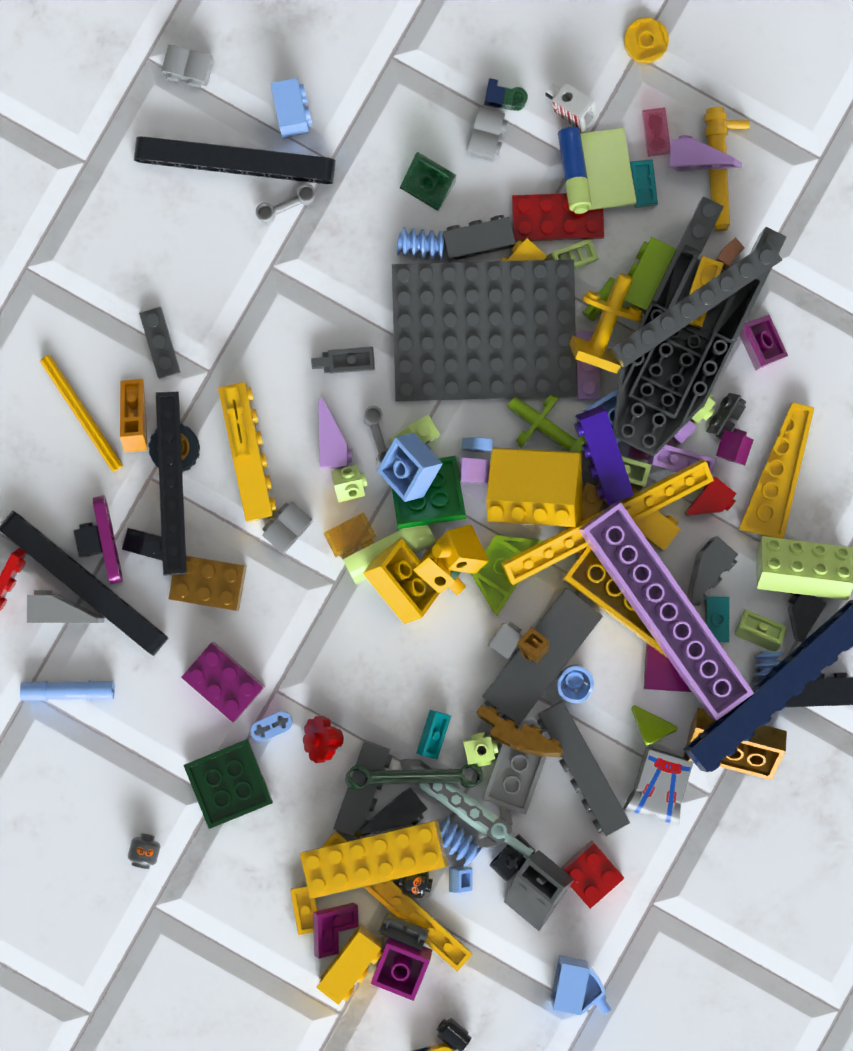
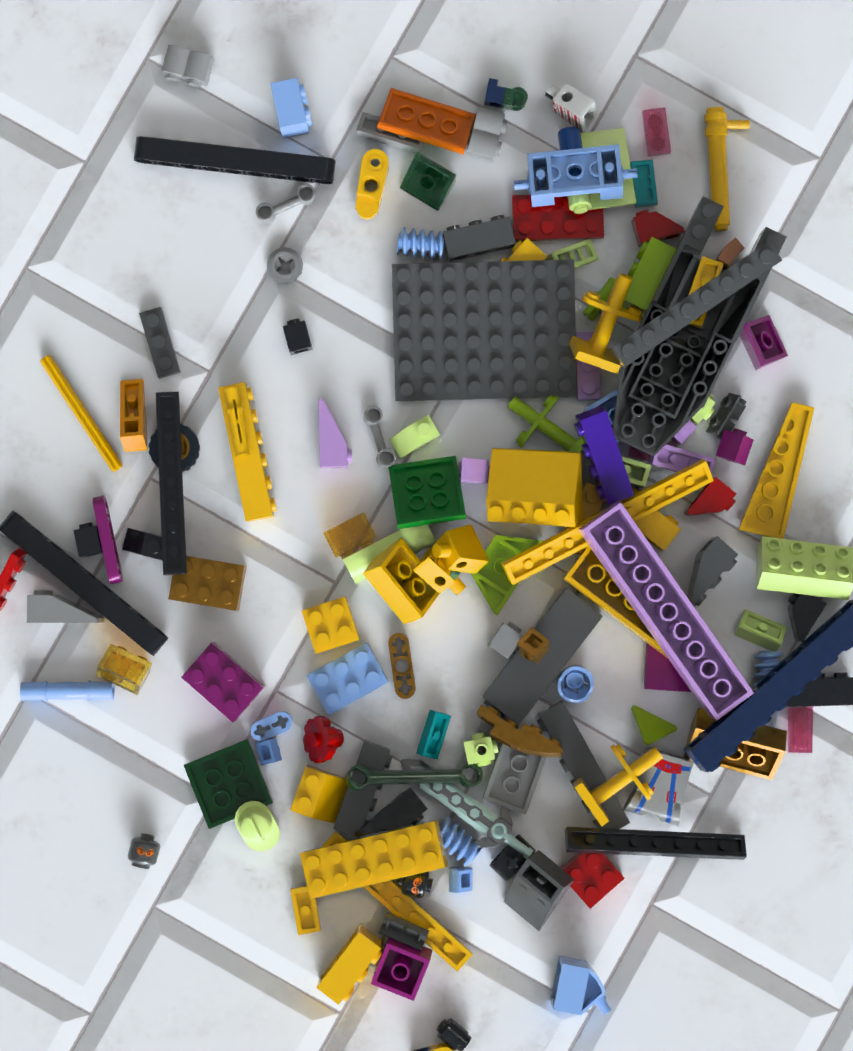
light grey brick [262,502,313,555] -> none
dark grey hinge [311,347,375,374] -> none
magenta plate [313,903,359,959] -> none
yellowish green brick [331,465,368,502] -> none
light blue piece [377,433,443,502] -> none
light blue beam [461,437,493,452] -> none
yellow tile [623,17,669,64] -> none
lavender slope [669,135,742,171] -> none
teal plate [705,596,730,642] -> none
none -> clear yellow brick [96,644,152,695]
none -> yellowish green piece [235,801,280,851]
none -> medium blue plate [255,738,282,765]
none -> light grey gear [267,247,303,284]
none -> black brick [283,319,313,355]
none -> yellow slope [290,764,348,823]
none -> yellow brick [302,596,360,654]
none -> light blue plate [307,642,388,716]
none -> yellow piece [355,149,389,220]
none -> light grey plate [356,112,424,154]
none -> orange tile [377,88,477,155]
none -> pearl gold beam [388,633,416,699]
none -> light blue brick [514,144,638,207]
none -> black plate [565,827,747,860]
none -> yellow piece [573,744,663,826]
none -> red slope [631,210,684,247]
none -> clear pink plate [788,707,813,753]

